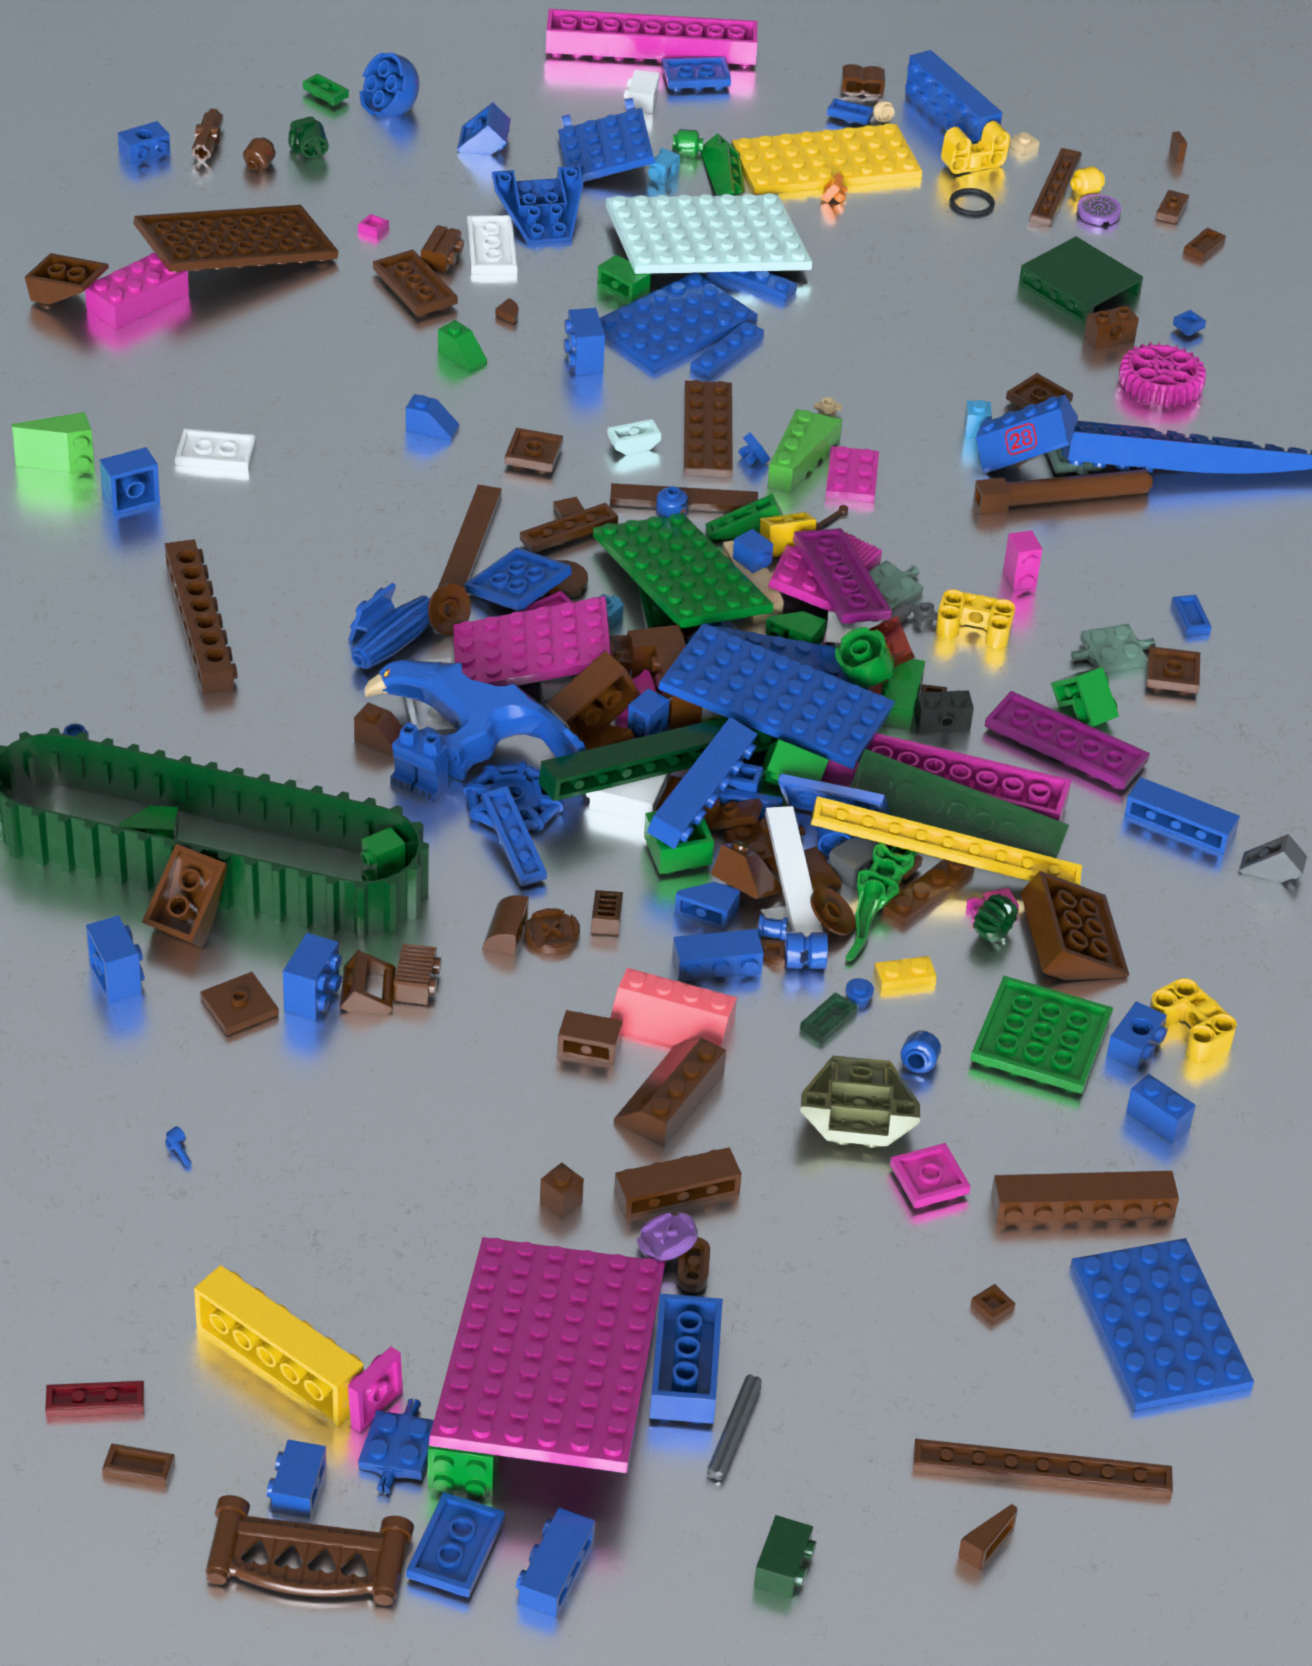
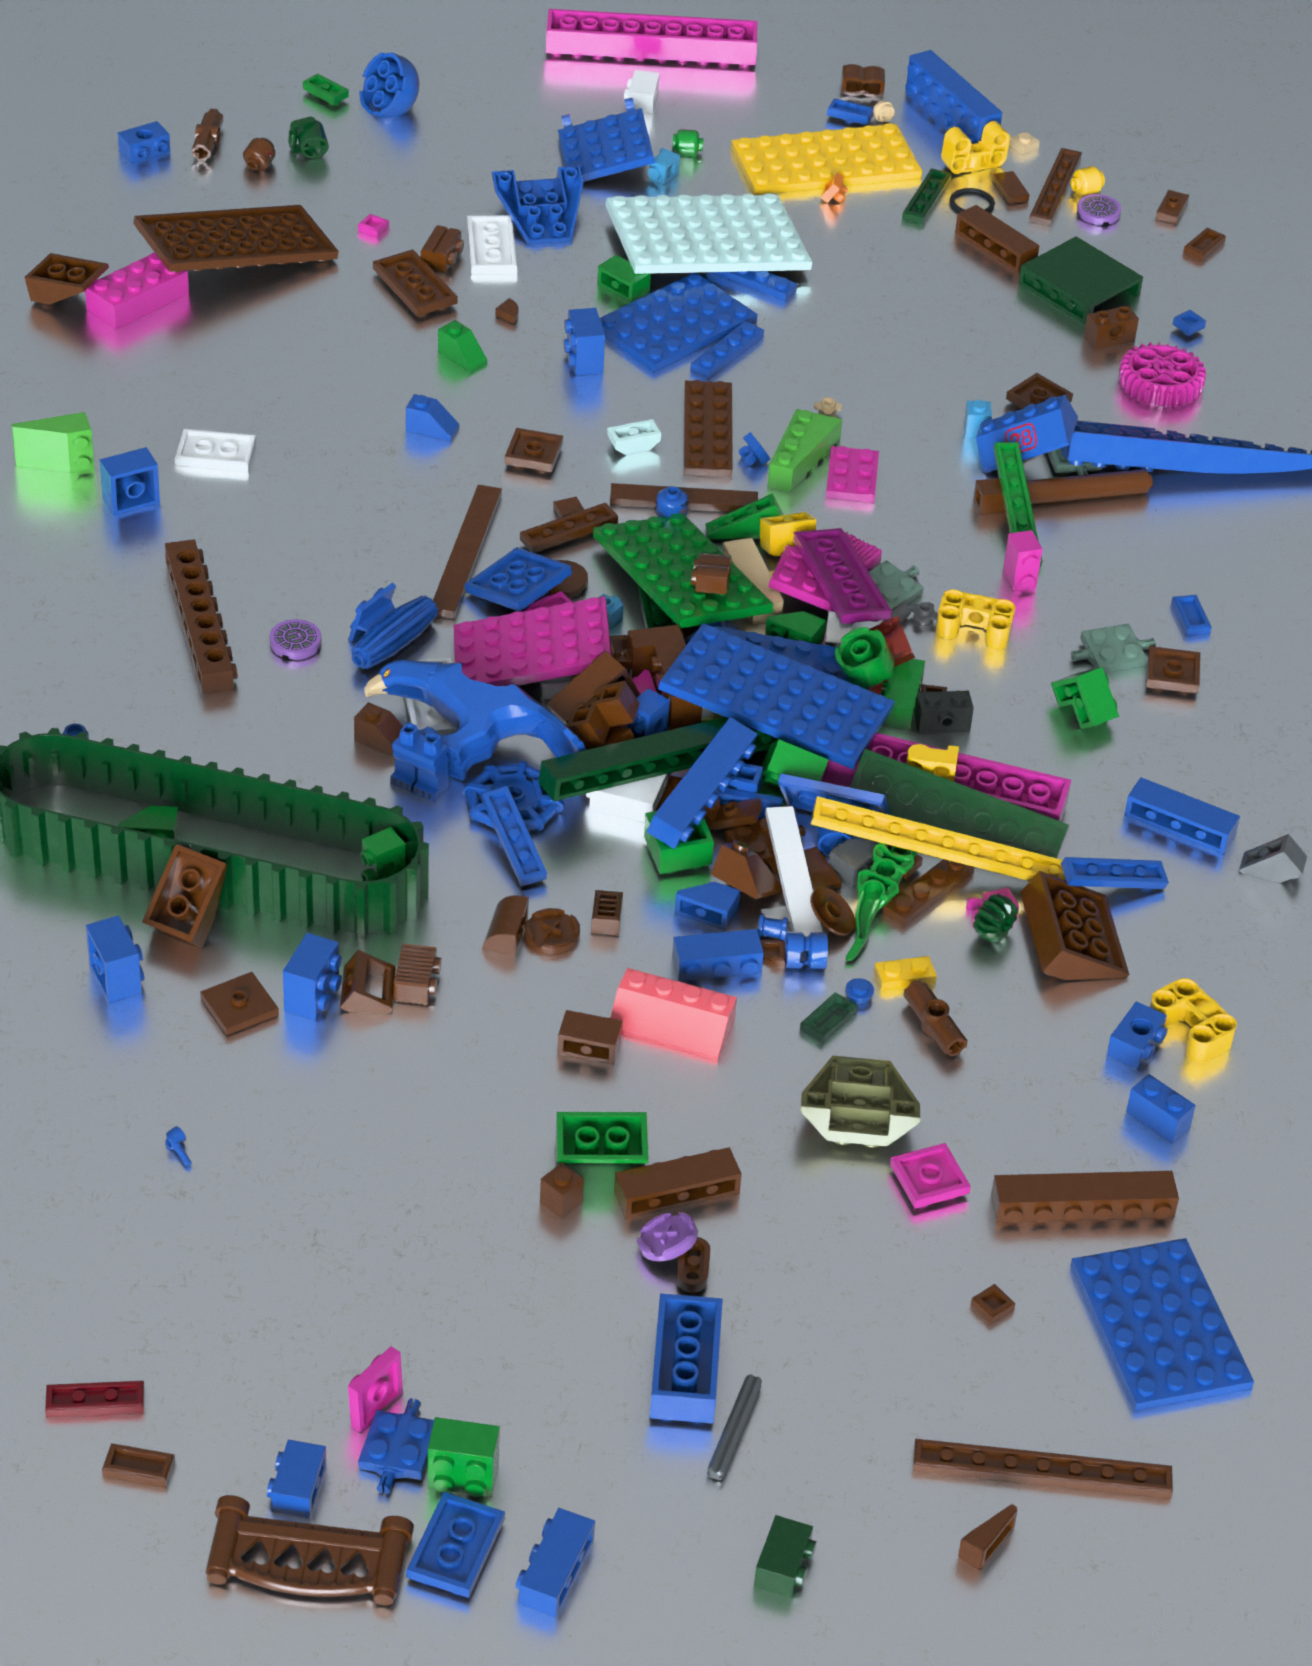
yellow brick [194,1265,364,1427] -> none
reddish brown dish [428,583,471,635] -> none
dark pink plate [429,1237,665,1473] -> none
blue slope [457,102,511,155] -> none
reddish brown slope [614,1038,726,1147] -> none
blue plate [662,56,731,90] -> none
green wedge [700,133,745,196] -> none
blue brick [733,529,773,573] -> none
reddish brown hinge [816,505,849,530] -> none
blue head [900,1030,941,1074] -> none
green plate [970,975,1113,1094] -> none
magenta plate [985,691,1150,790] -> none
reddish brown tile [1169,131,1187,162] -> none
none -> medium lavender tile [269,619,322,660]
none -> green slope [556,1112,649,1163]
none -> reddish brown brick [567,681,640,749]
none -> reddish brown brick [691,553,732,595]
none -> dark green tile [902,168,952,225]
none -> reddish brown piece [903,980,968,1057]
none -> yellow leg [906,744,959,782]
none -> reddish brown brick [955,205,1040,273]
none -> reddish brown tile [992,171,1030,204]
none -> green tile [993,442,1043,567]
none -> blue plate [1061,857,1169,889]

